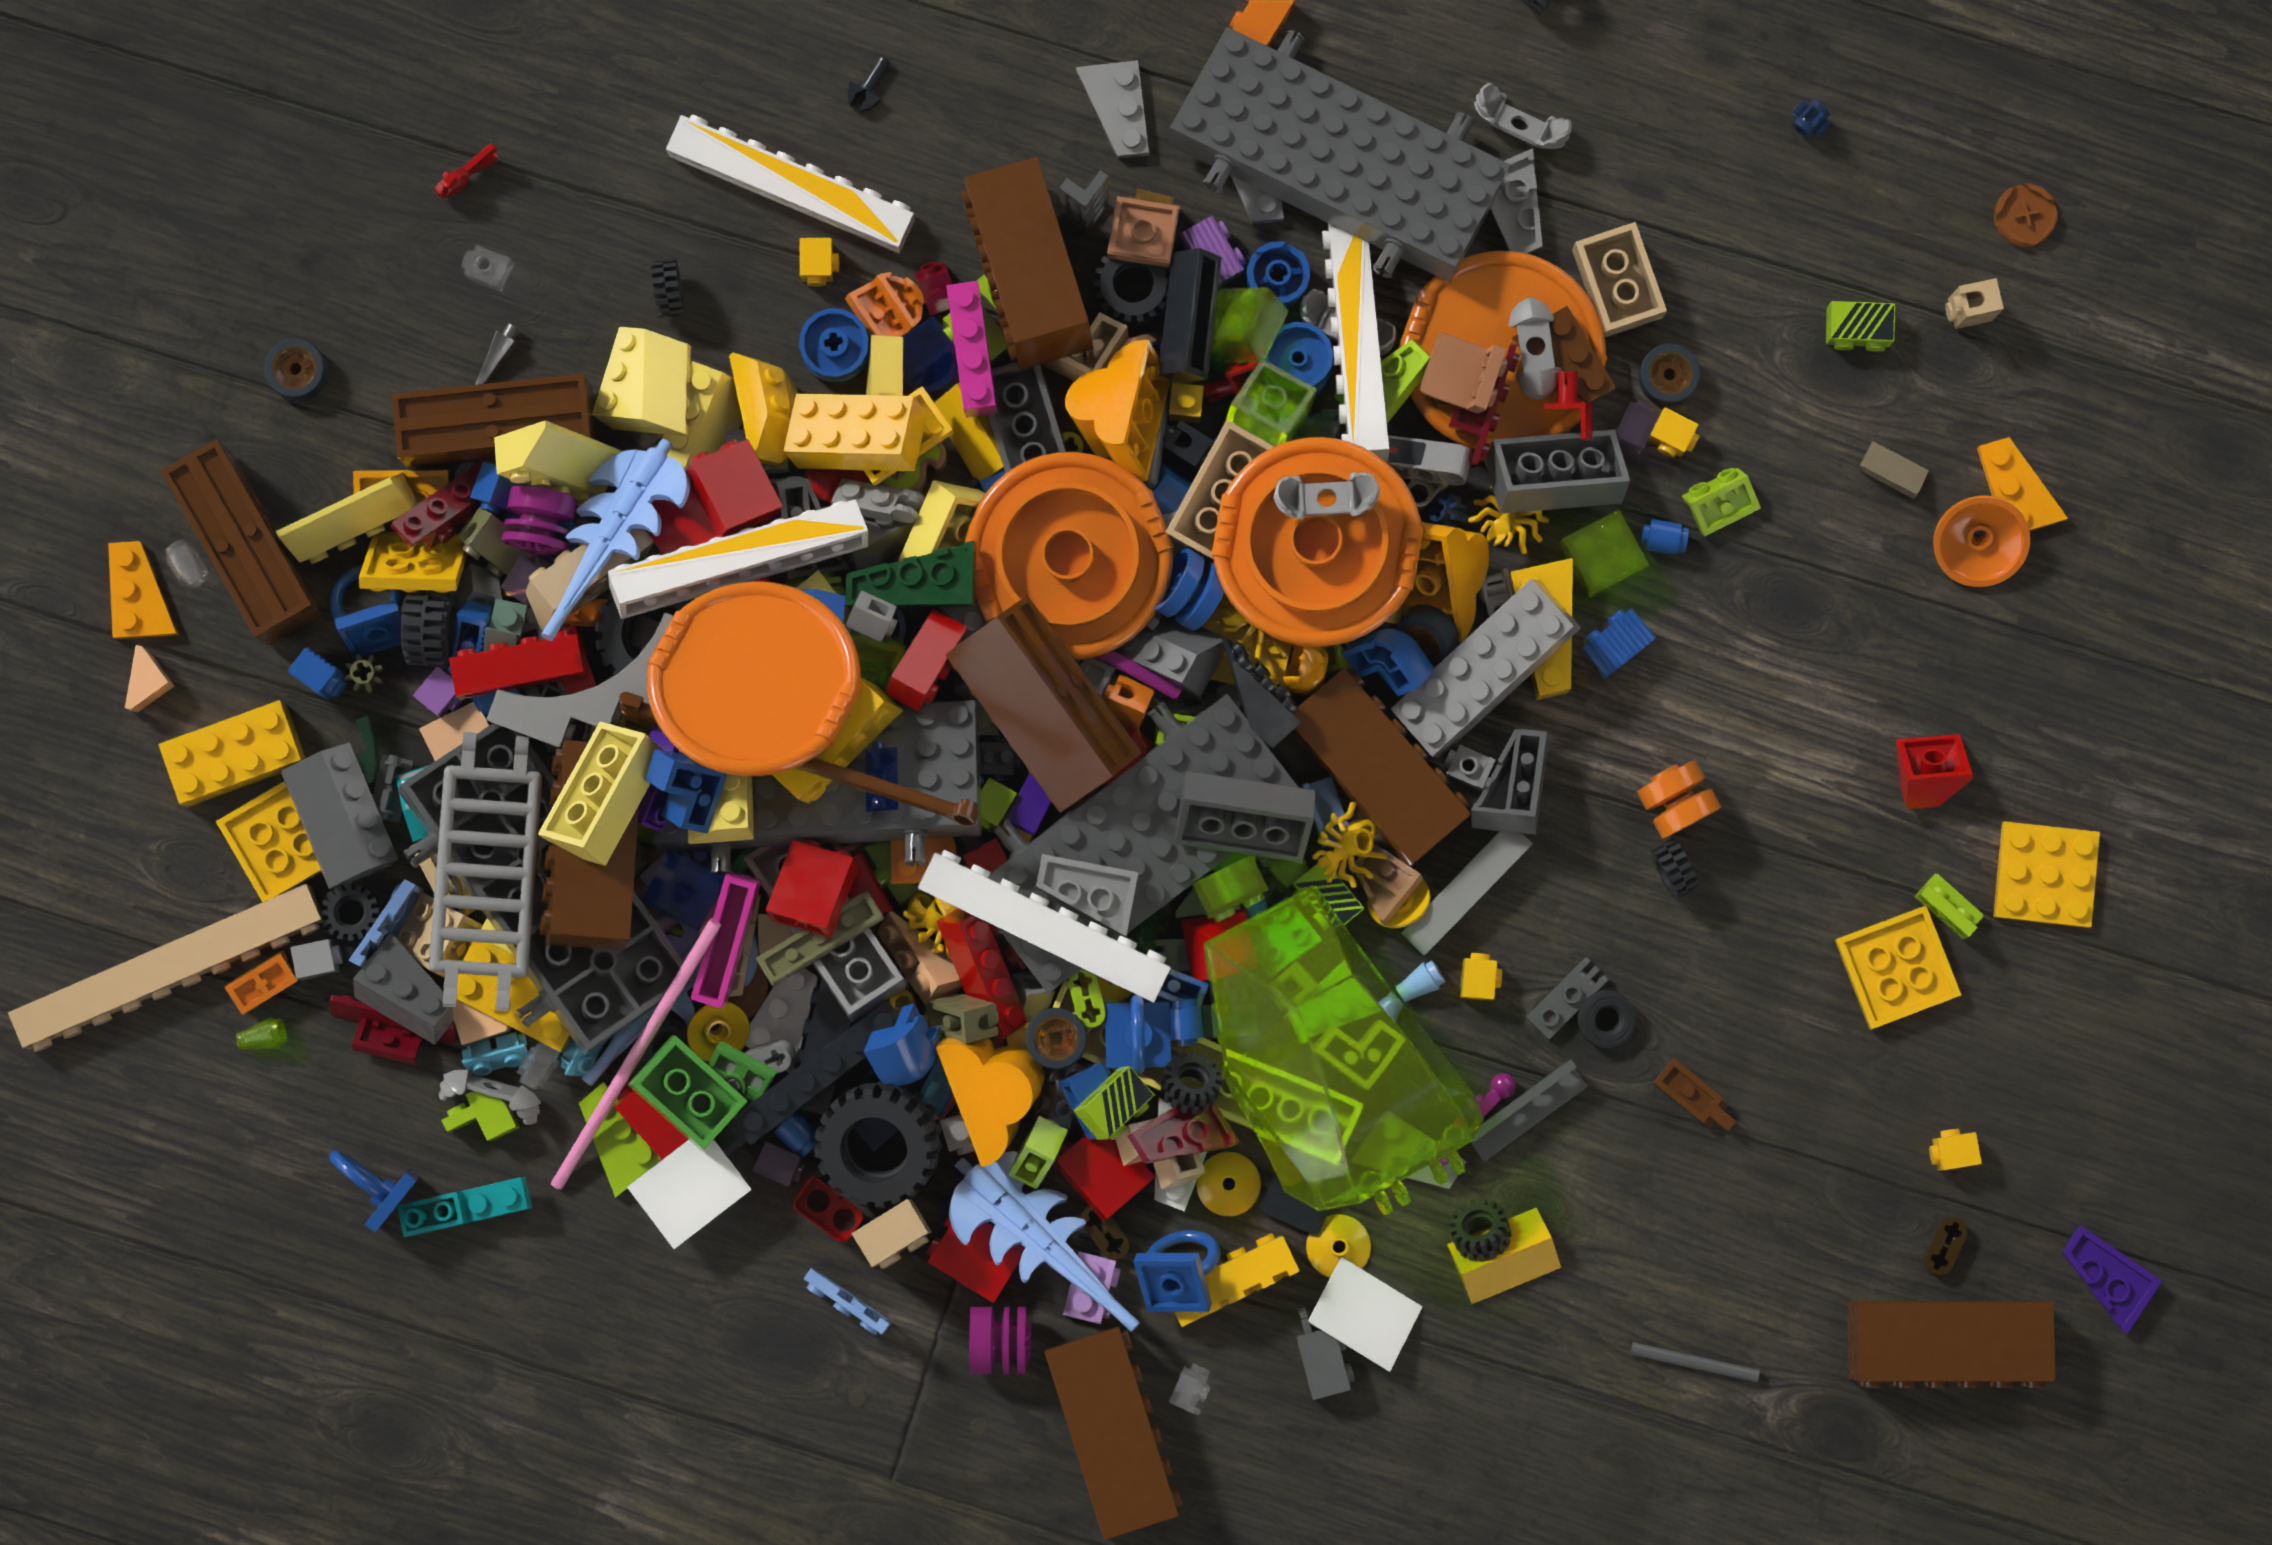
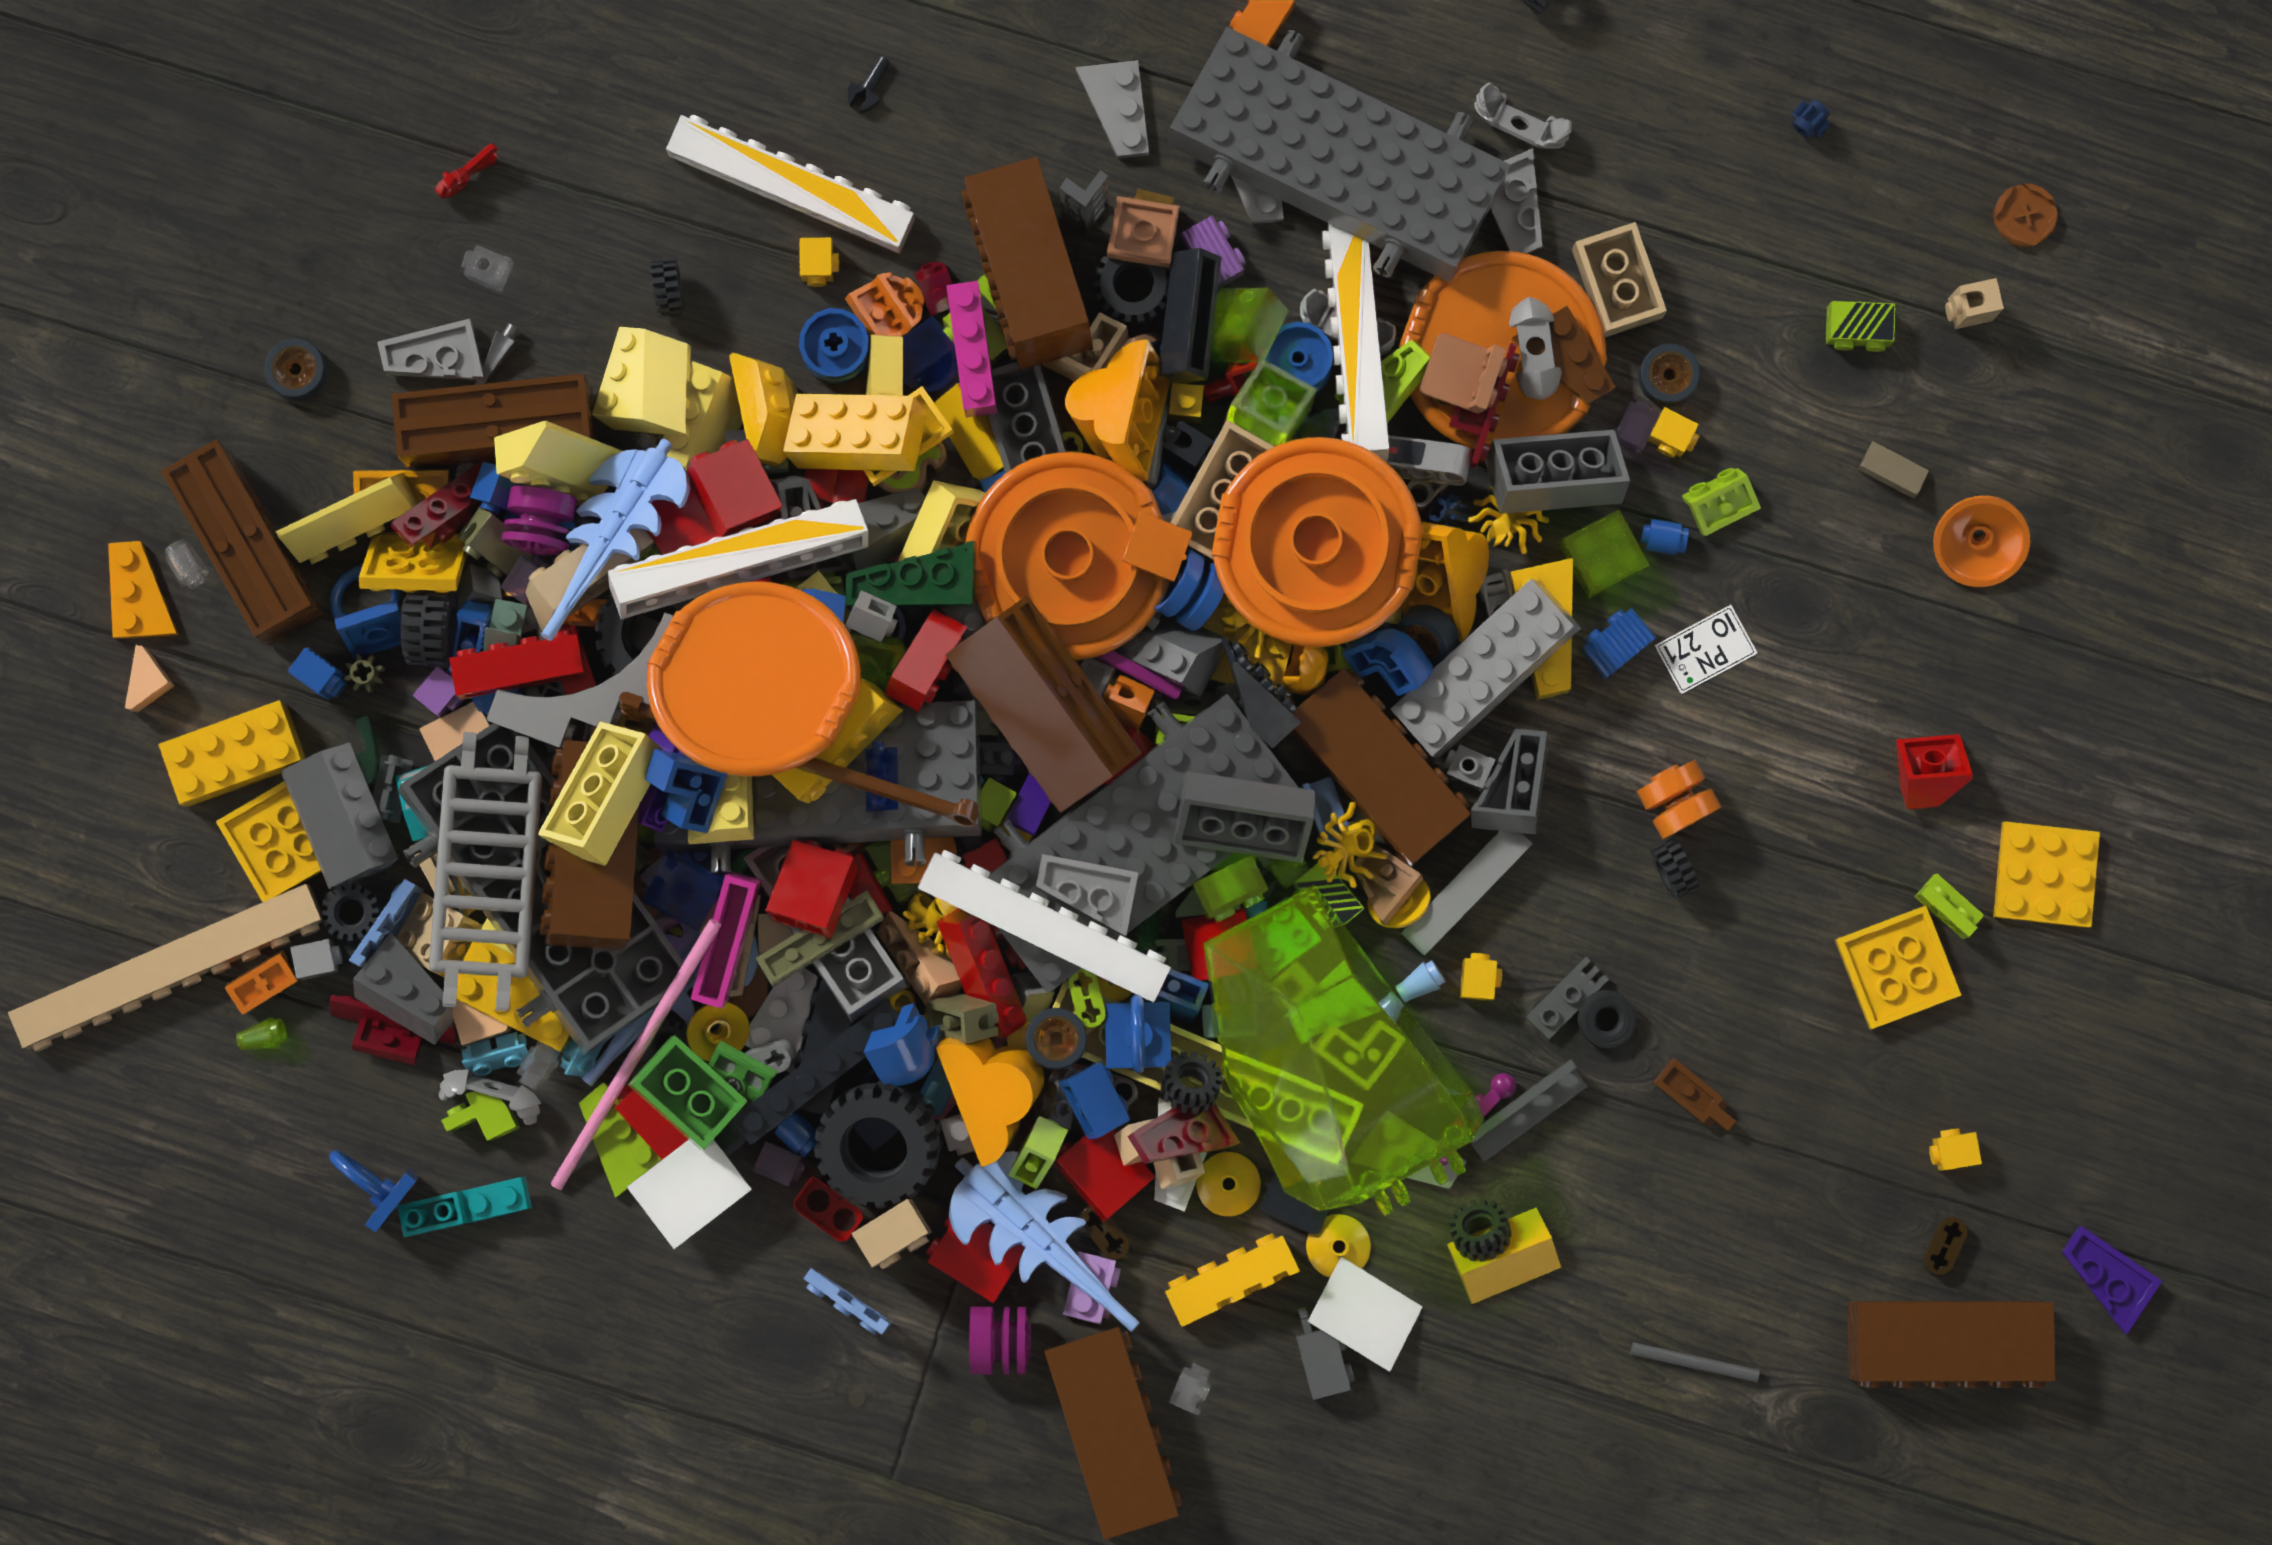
light grey hinge [831,478,925,523] -> none
brick [1073,1066,1154,1140] -> none
blue tile [1134,1230,1221,1312] -> none
blue brick [1169,998,1204,1046] -> none
blue brick [1246,241,1310,311] -> none
light grey piece [1273,472,1380,519] -> none
red bracket [1543,371,1593,440] -> none
light orange wing [1977,437,2068,531] -> none
none -> light grey wing [378,319,485,381]
none -> orange piece [1121,511,1193,582]
none -> white sticker [1654,605,1757,694]

